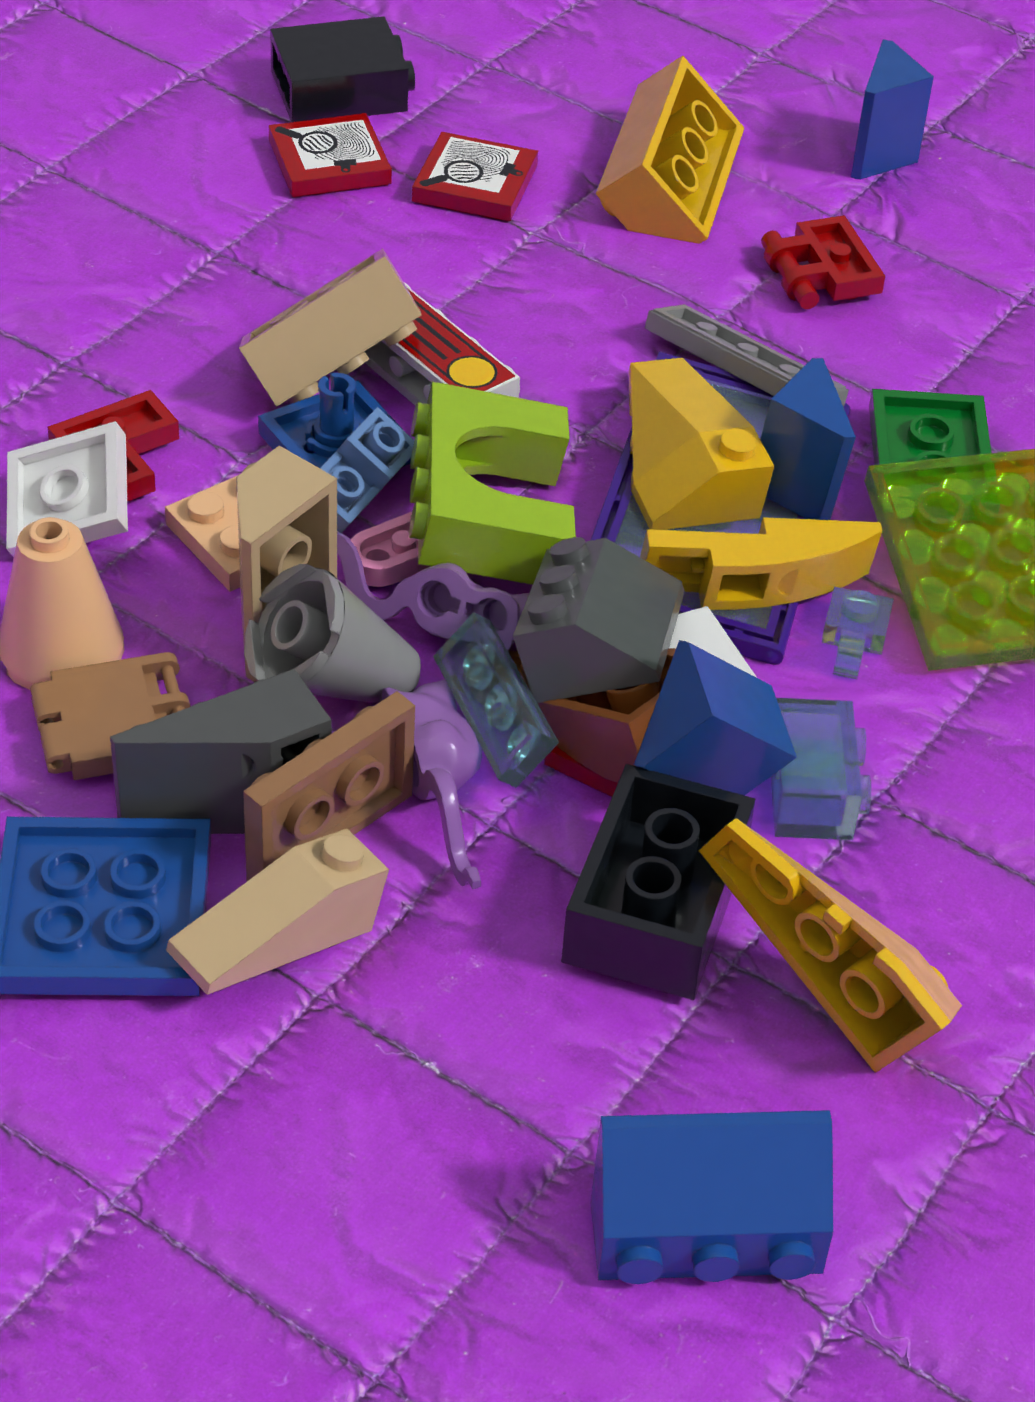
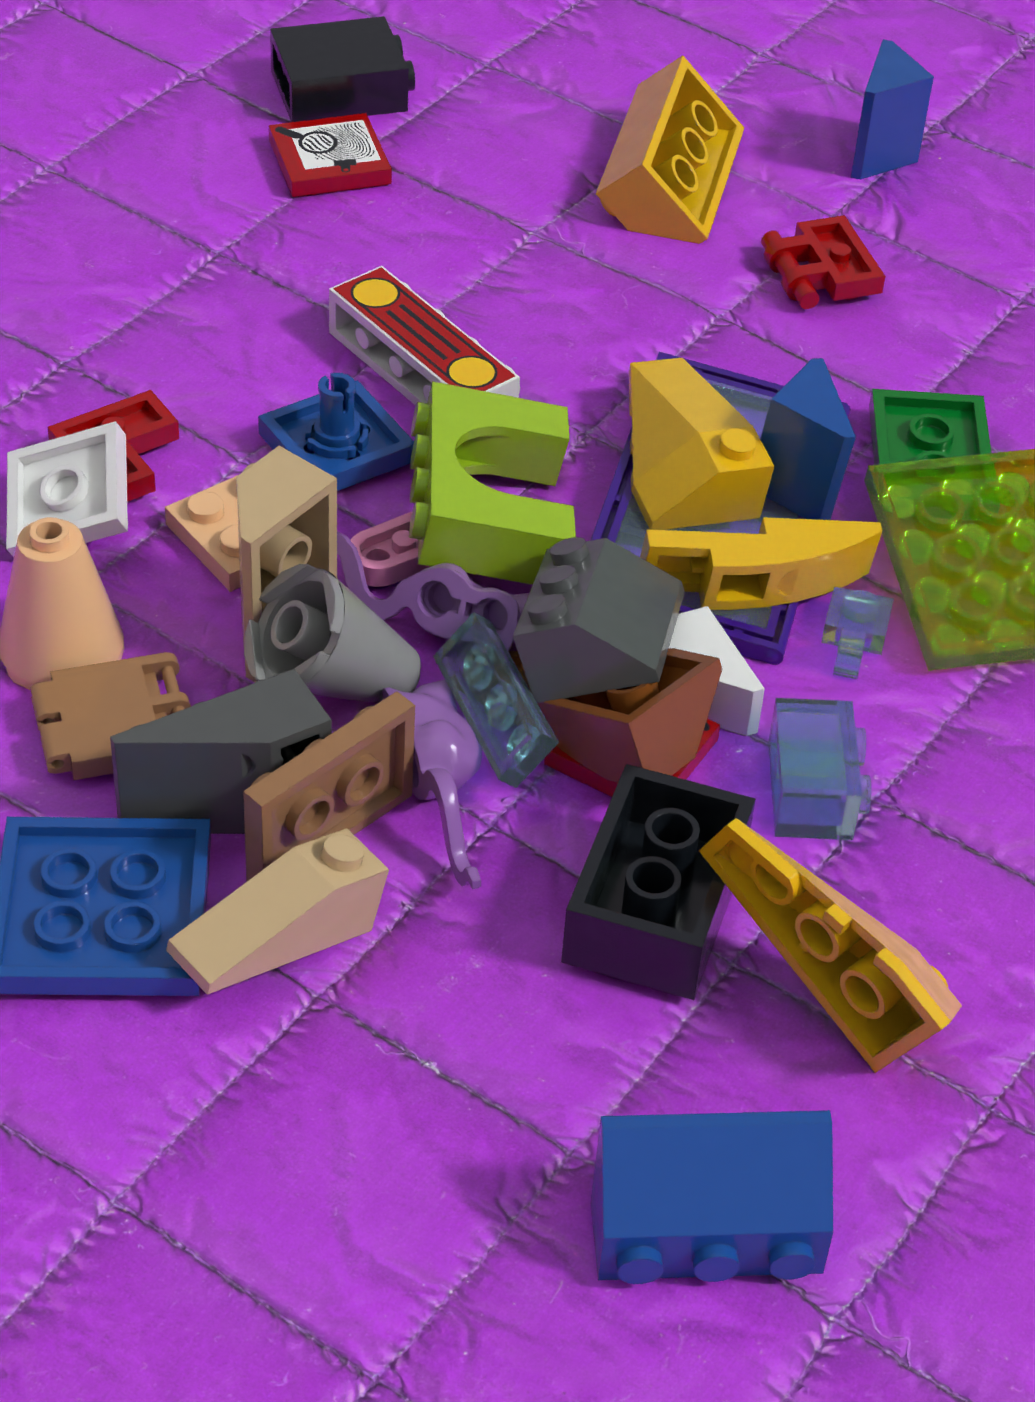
tan slope [239,248,422,407] -> none
medium blue slope [320,407,414,533] -> none
tile [412,132,538,222] -> none
blue slope [634,640,797,796] -> none
light grey tile [645,304,849,407] -> none

